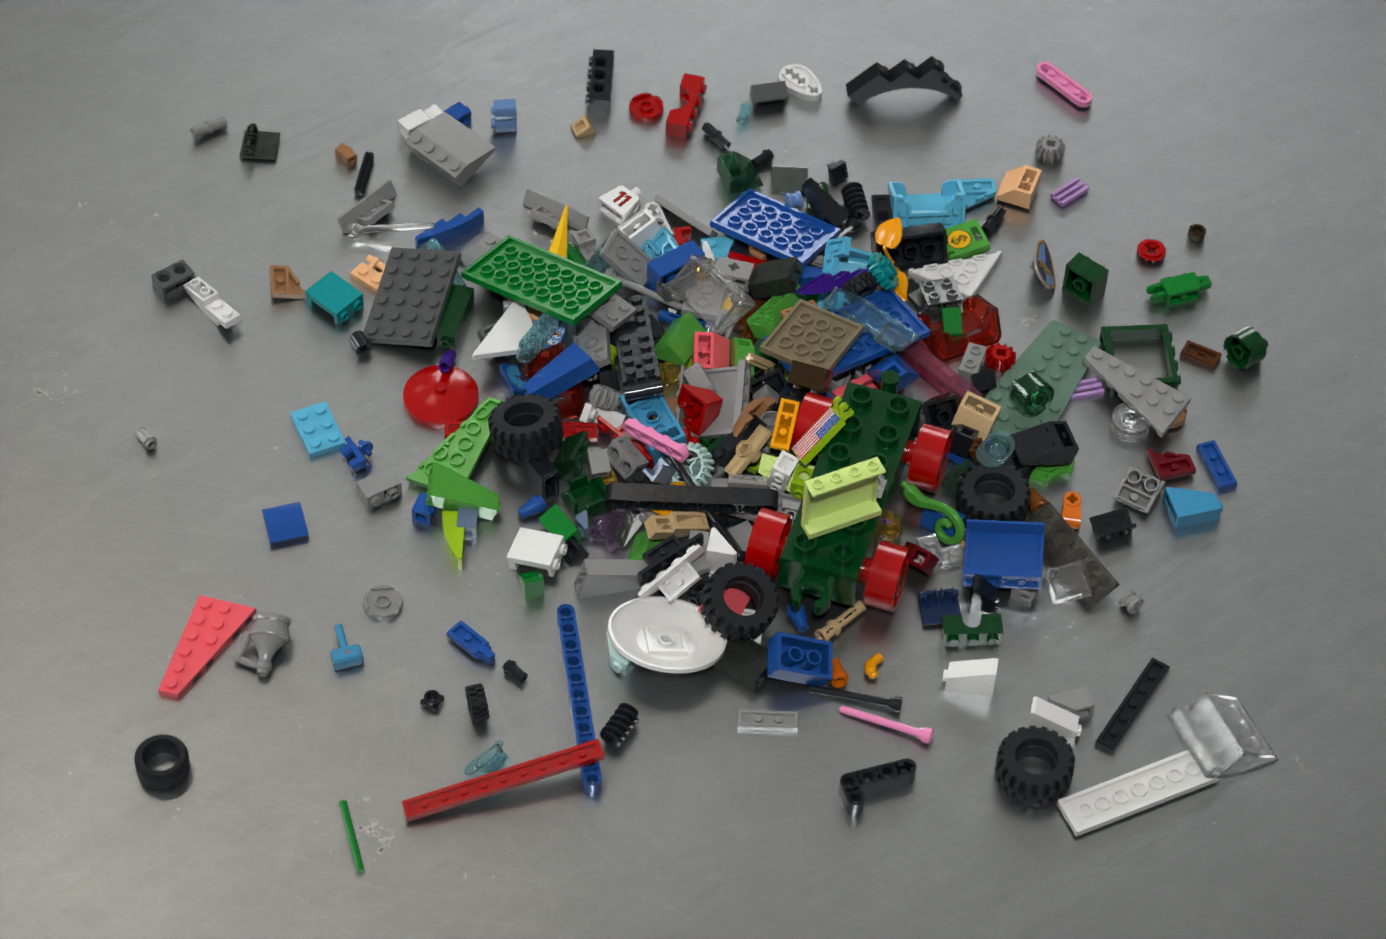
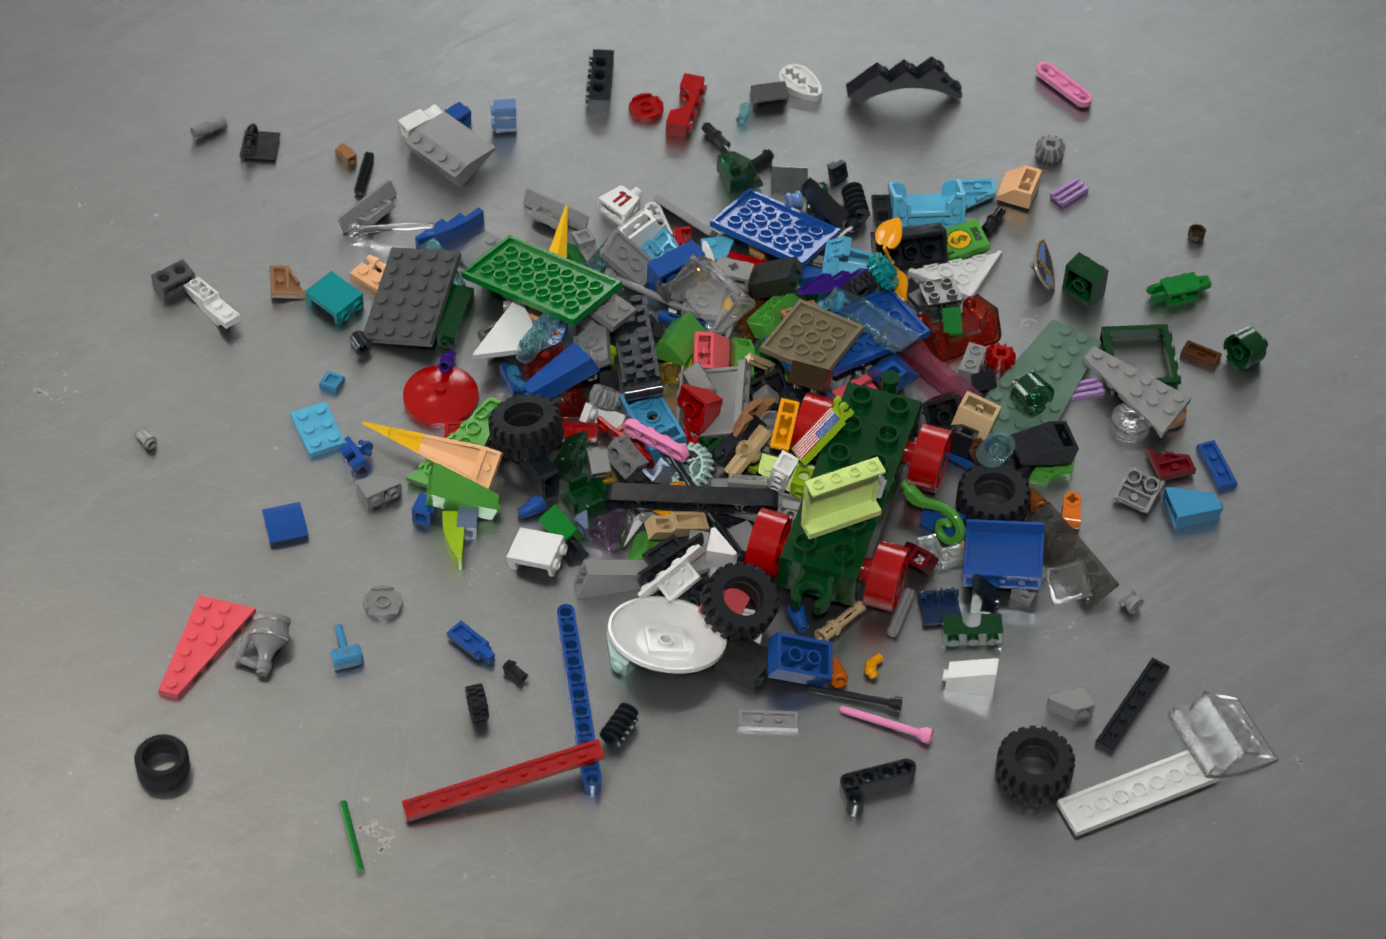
black plate [420,690,444,711] -> none
clear light blue piece [464,740,510,775] -> none
green slope [518,570,544,600] -> none
tan slope [570,115,597,138] -> none
clear yellow head [880,512,903,542] -> none
clear green slope [940,458,973,486] -> none
white slope [1028,696,1082,744] -> none
black bracket [1089,507,1137,541] -> none
red gear [1137,239,1166,263] -> none
none -> dark azure tile [319,370,345,394]
none -> light nougat plate [362,421,503,489]
none -> light grey axle [887,588,915,638]

